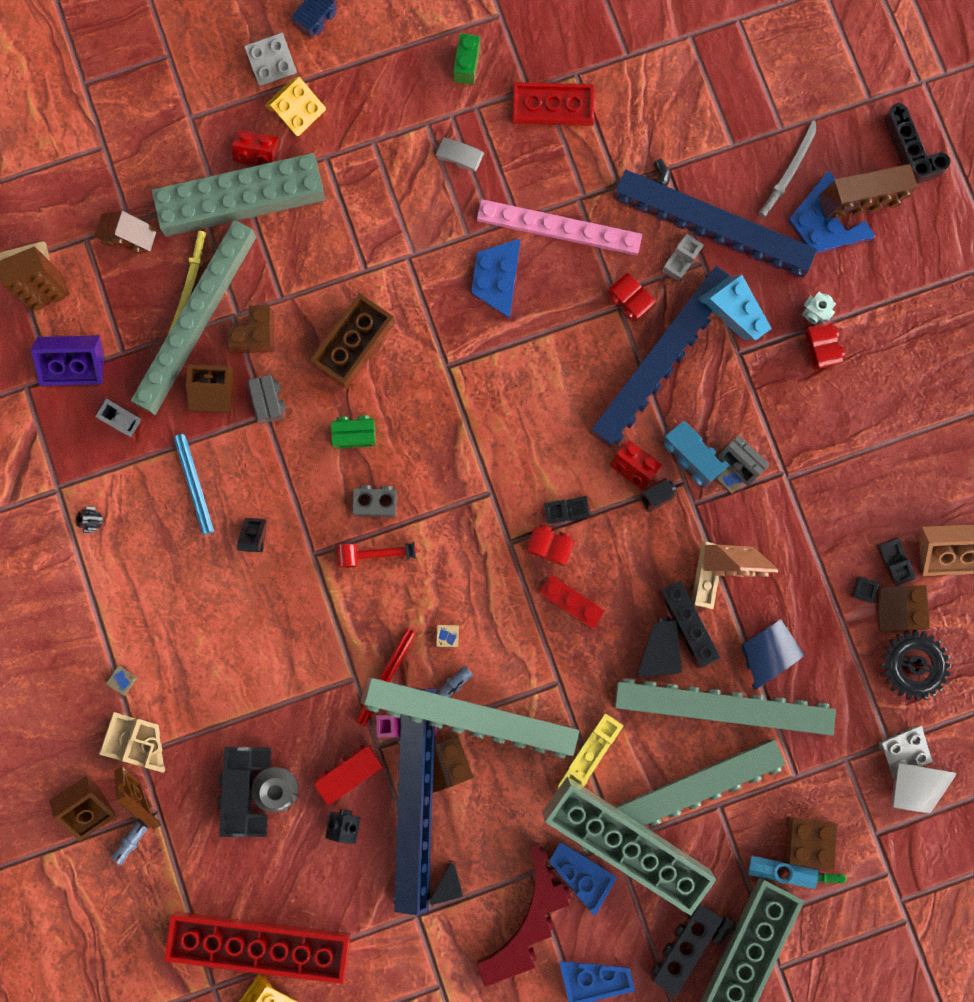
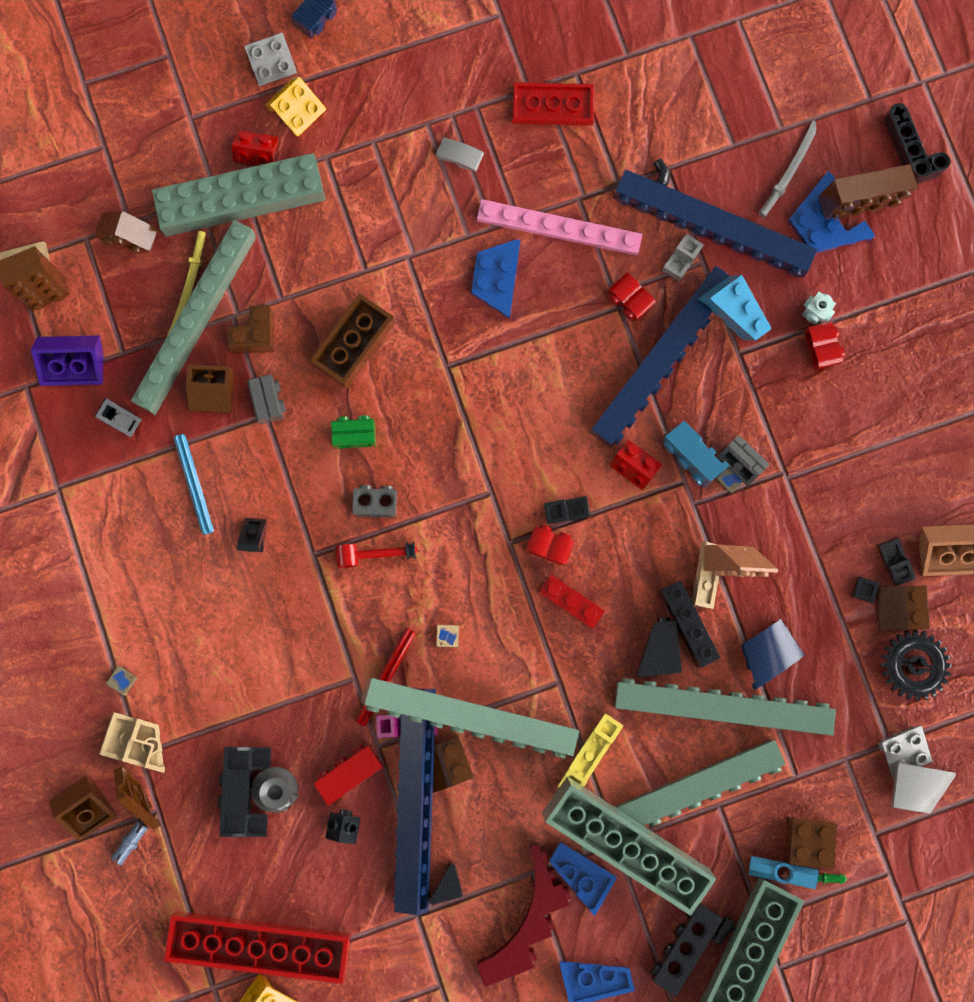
black gear [75,506,103,533] -> none
sand blue pin [436,665,474,697] -> none
green brick [453,33,480,85] -> none
black brick [639,478,677,512] -> none

